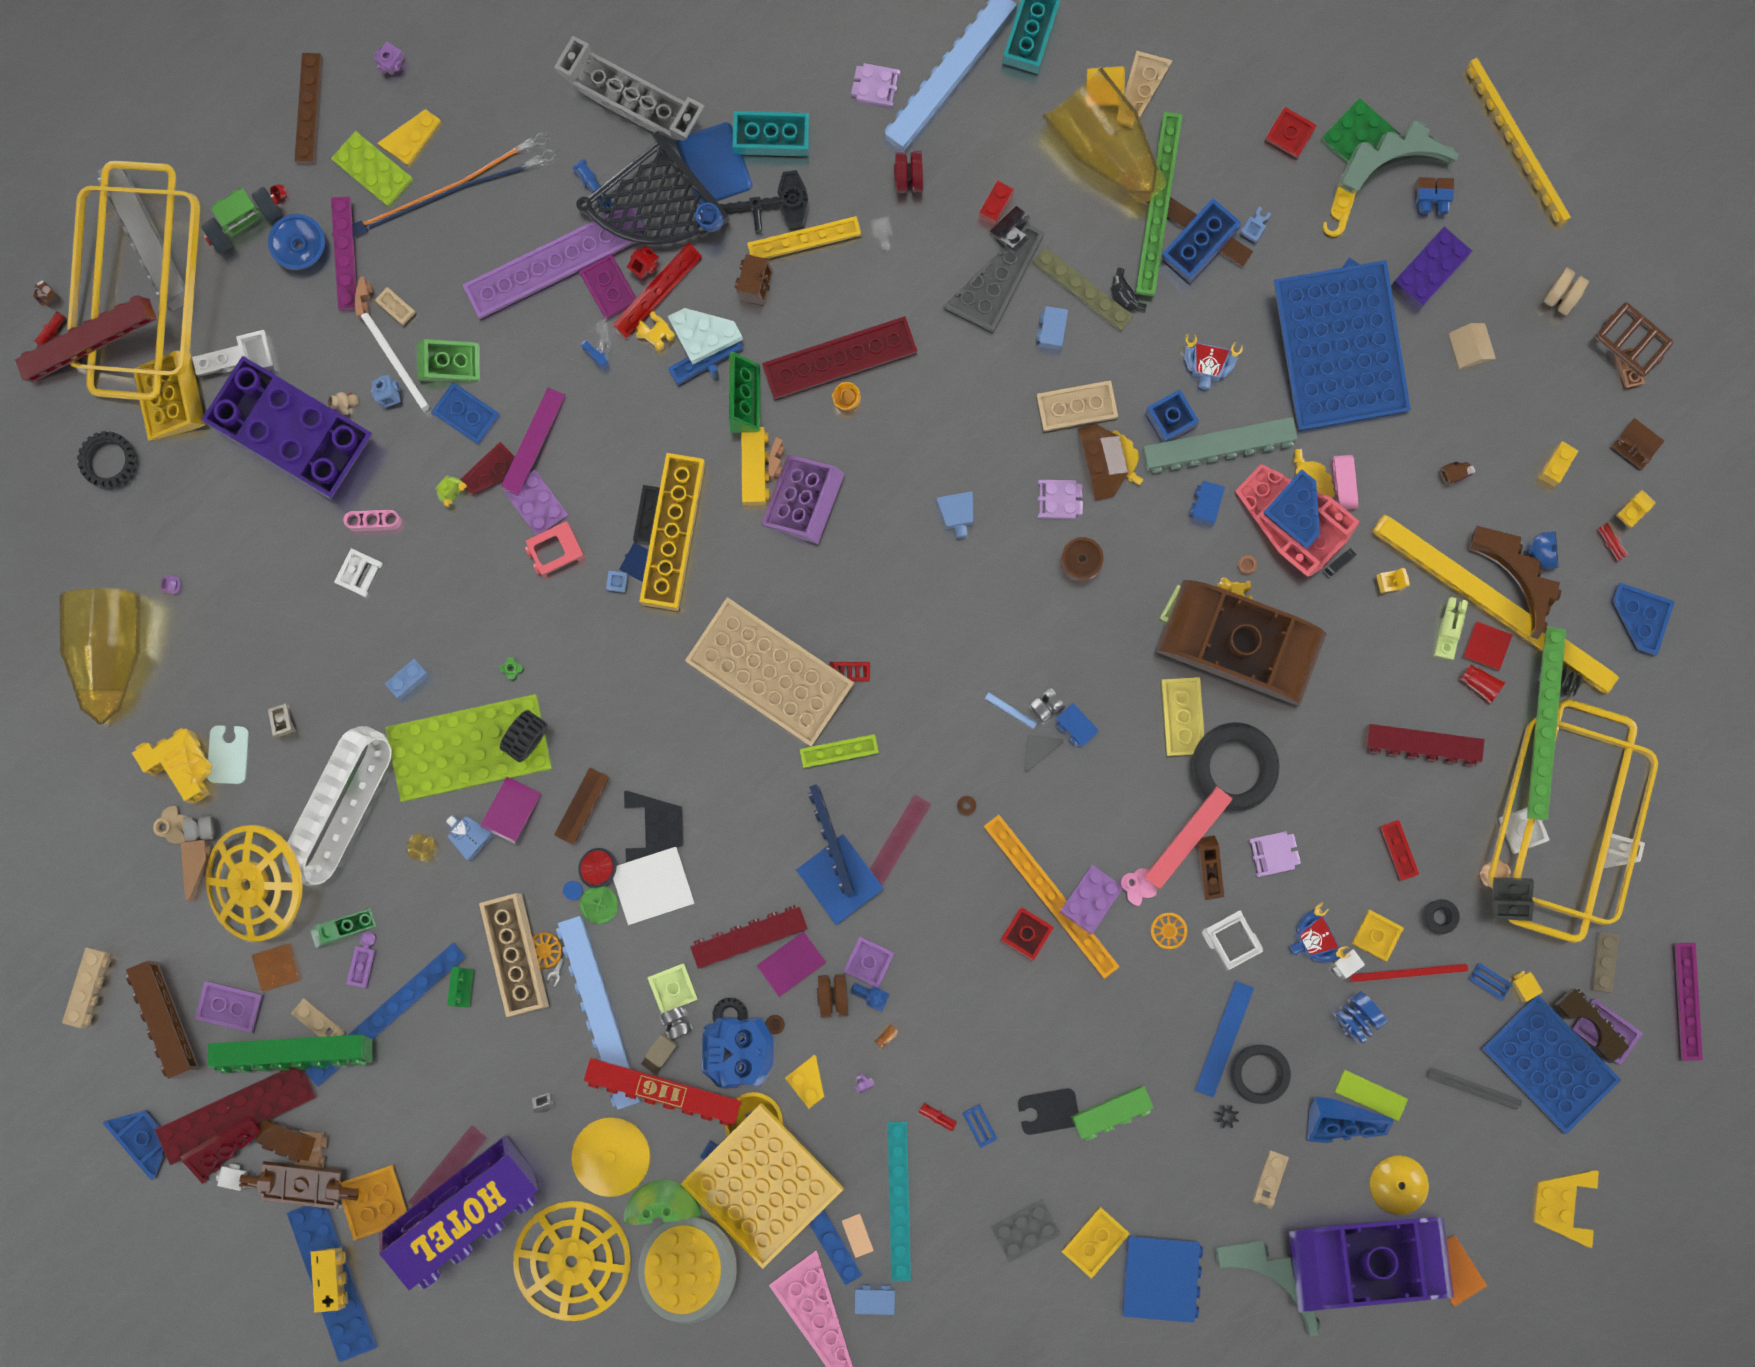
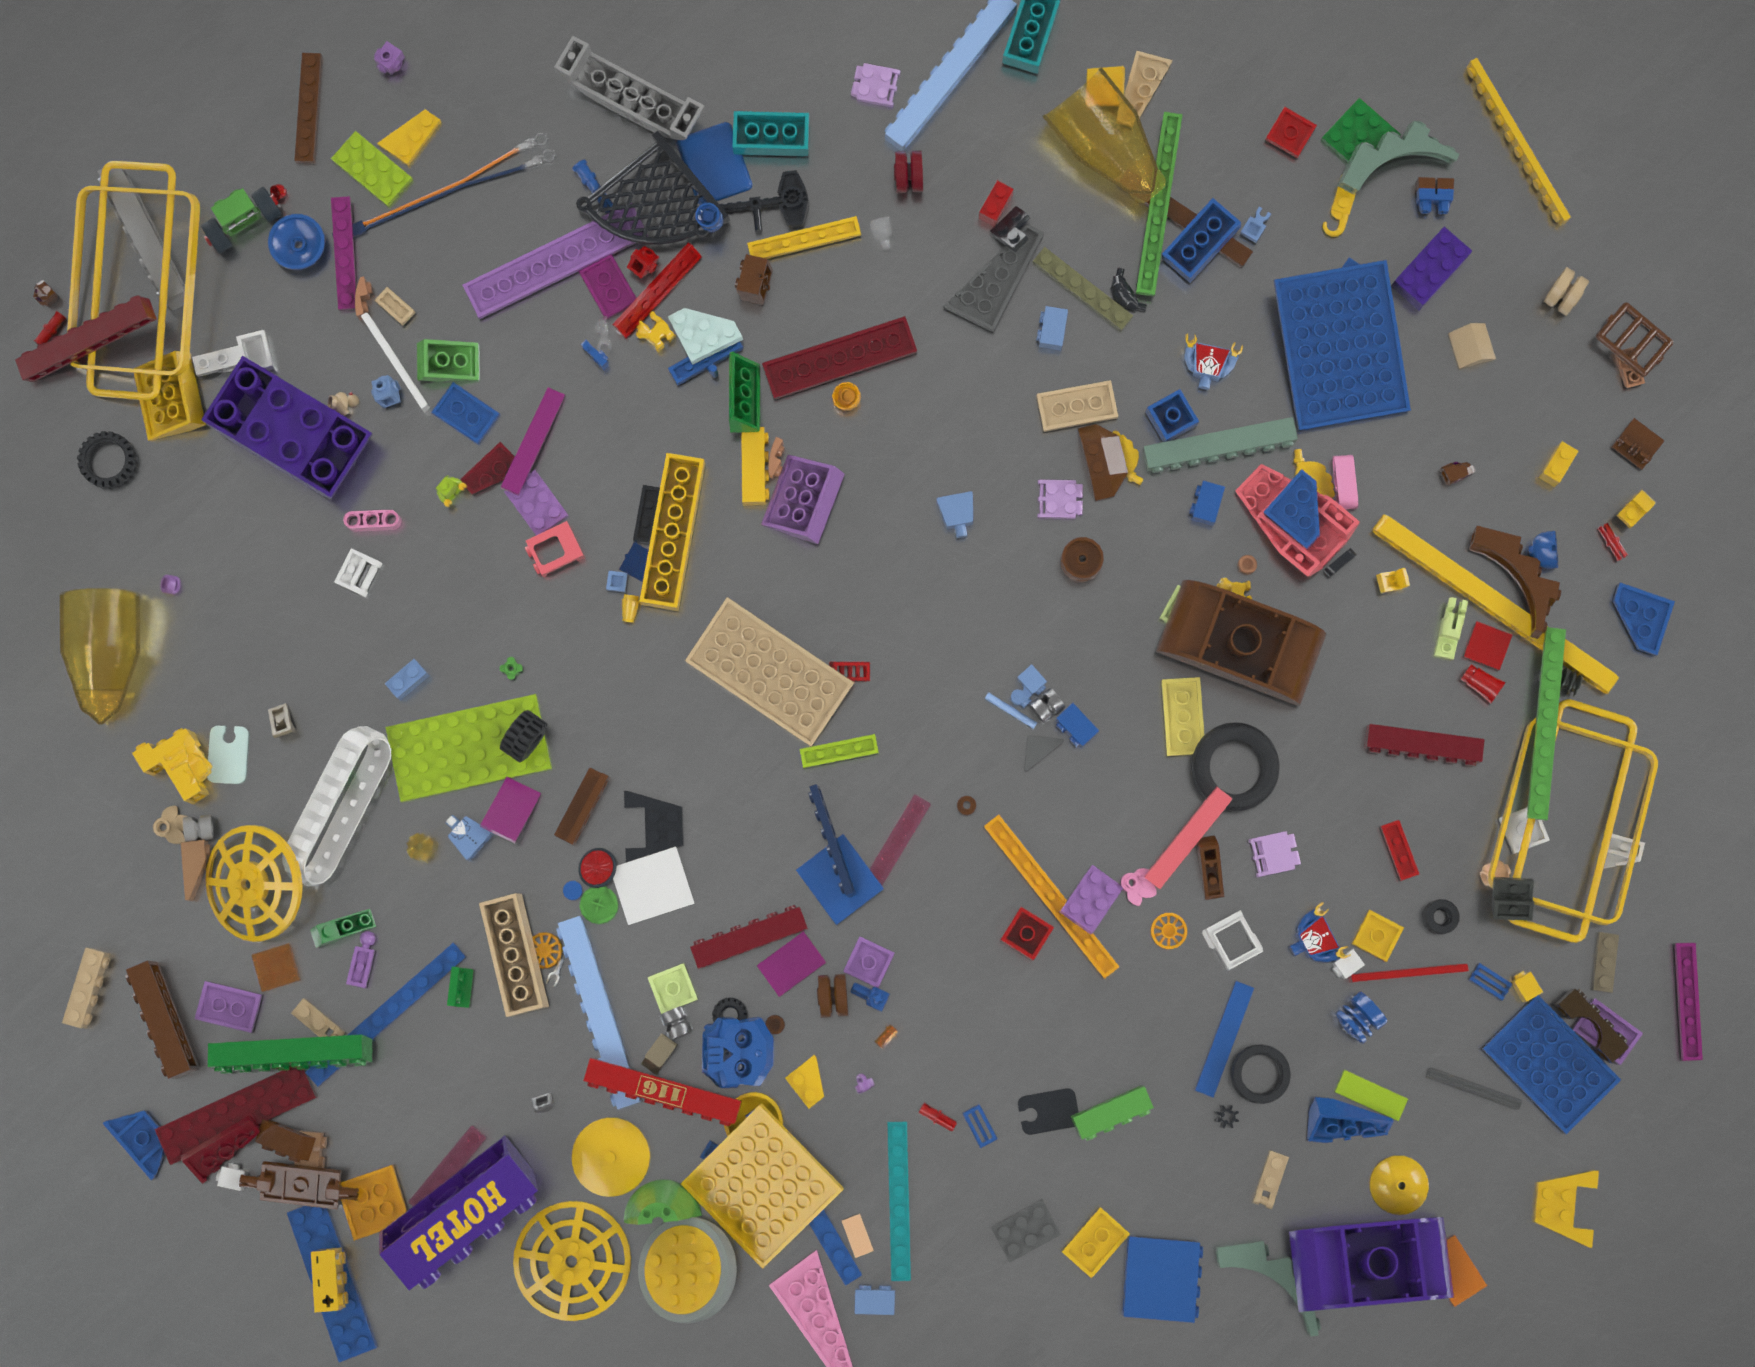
none -> yellow cone [622,594,640,623]
none -> medium blue brick [1011,664,1047,708]

